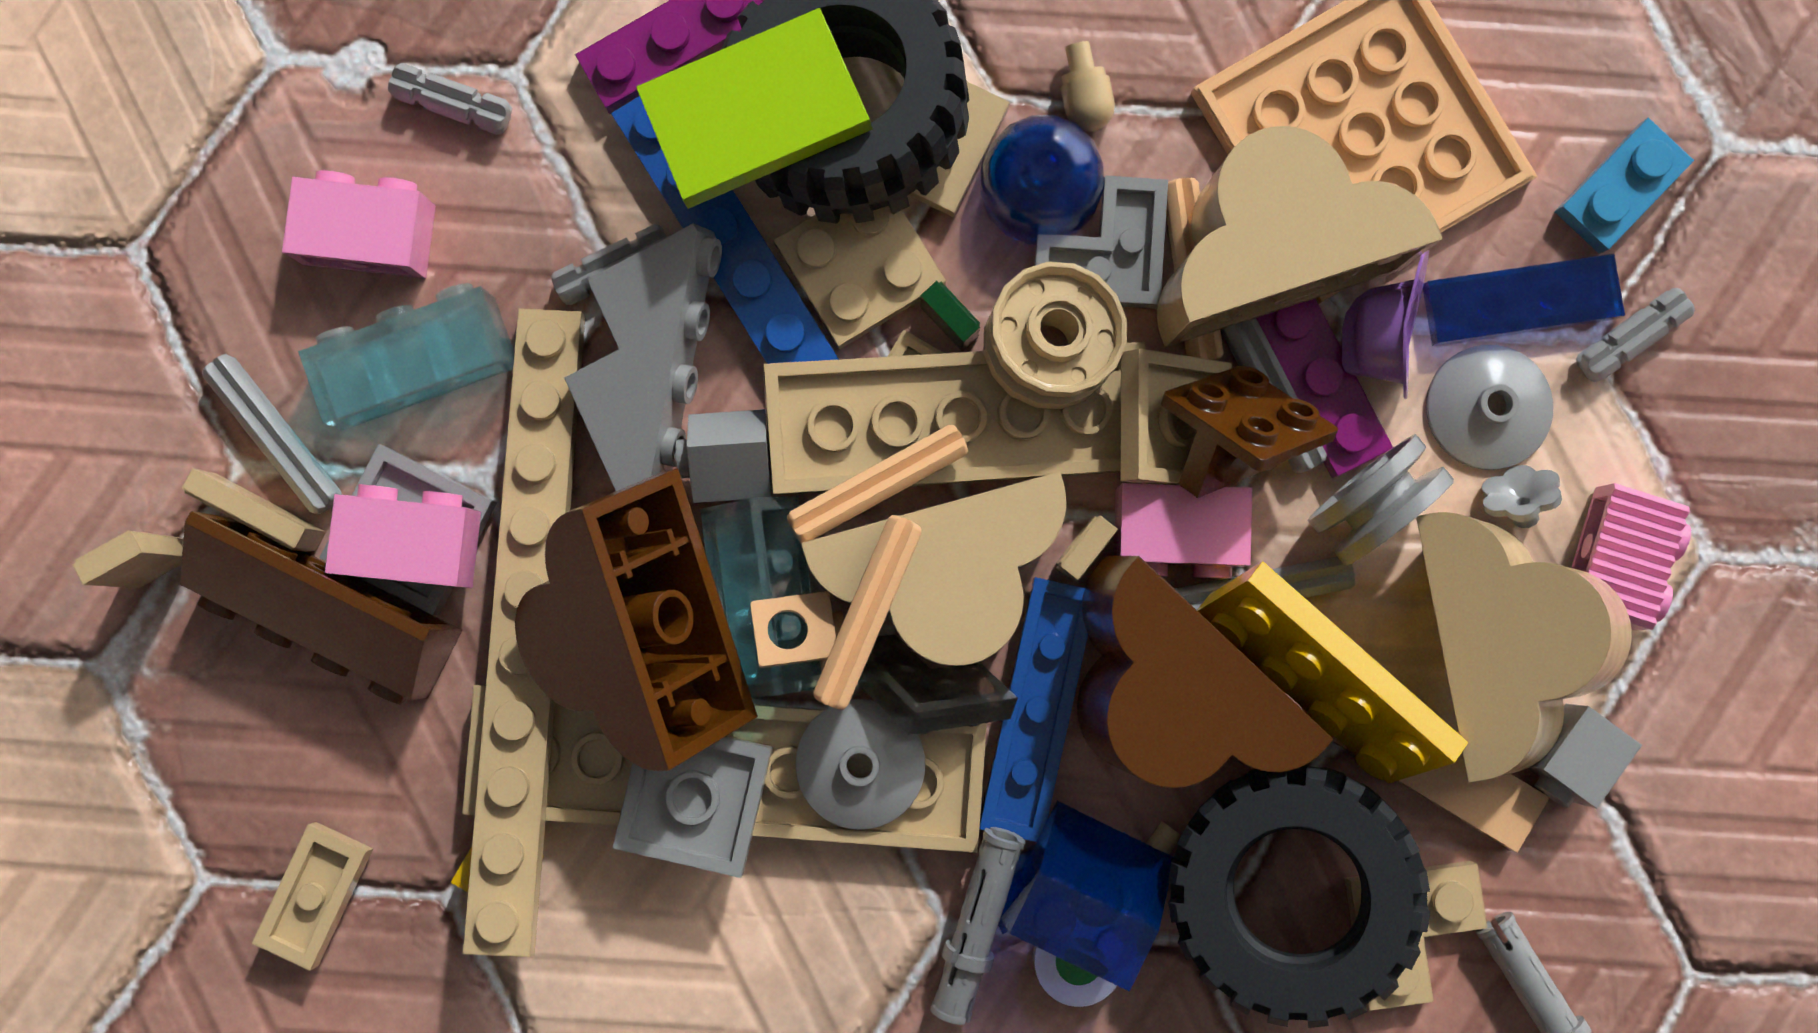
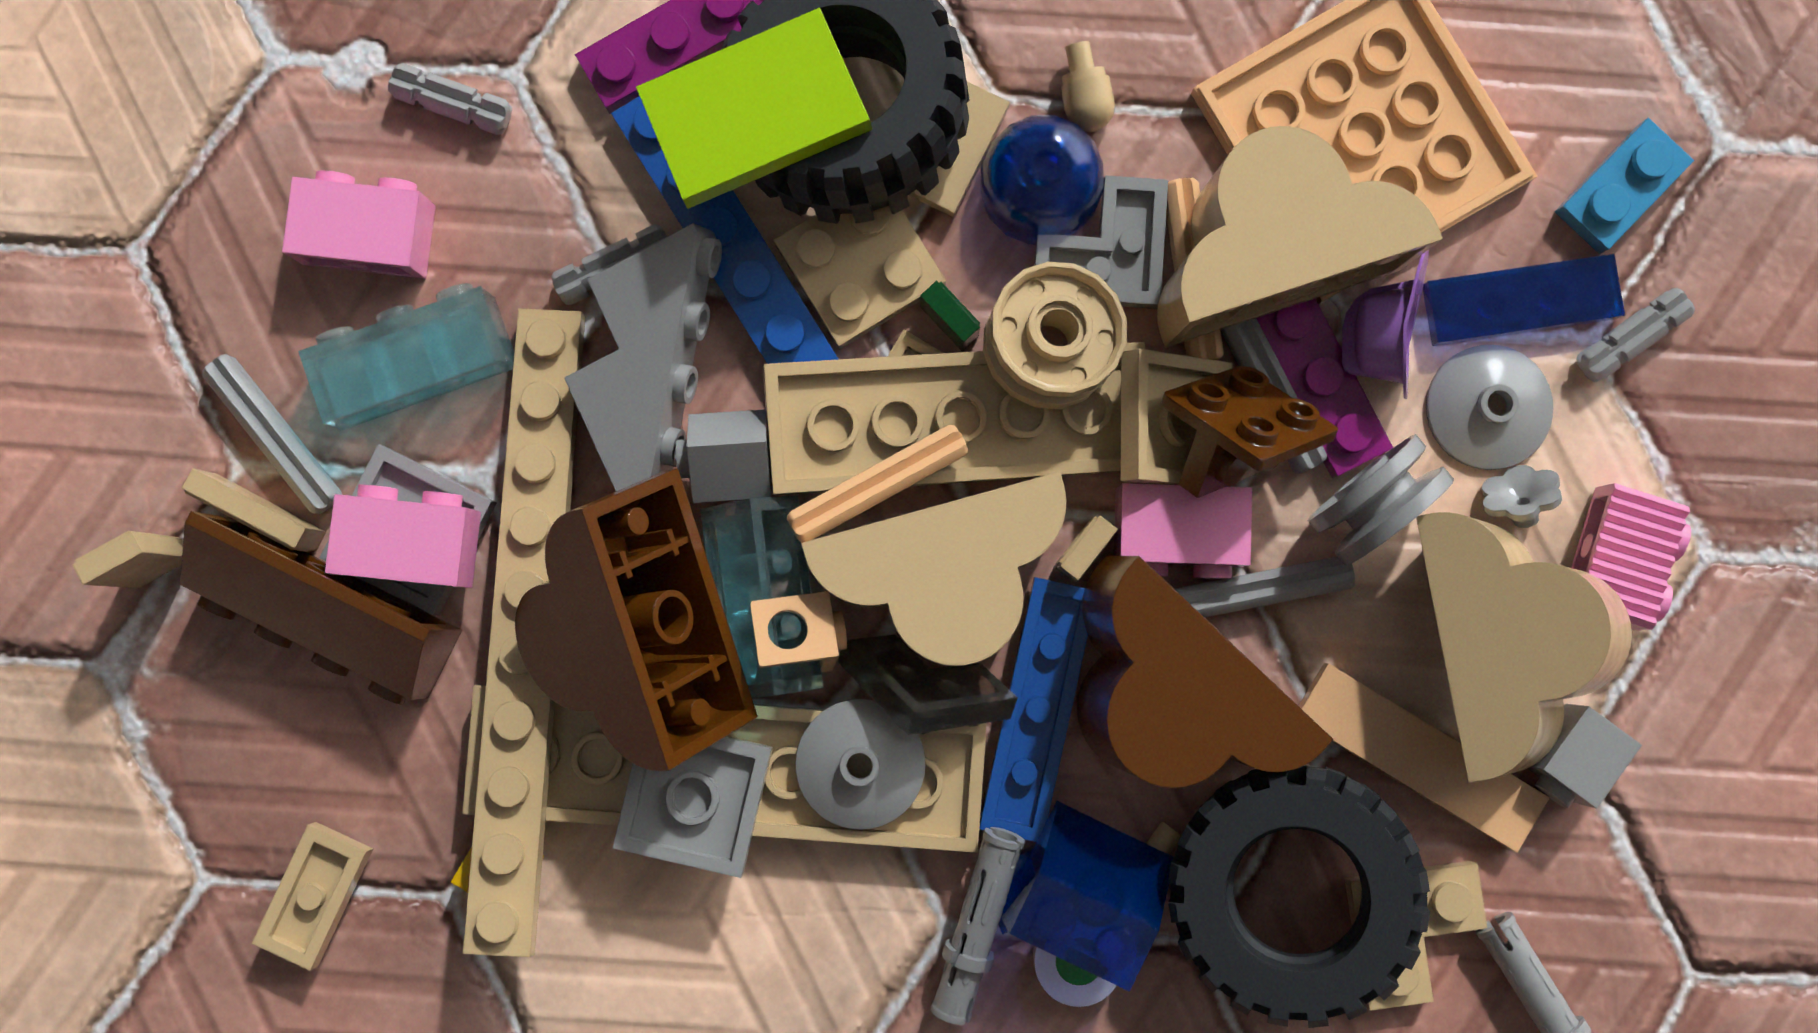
light nougat axle [814,515,921,710] -> none
yellow plate [1197,561,1468,784] -> none

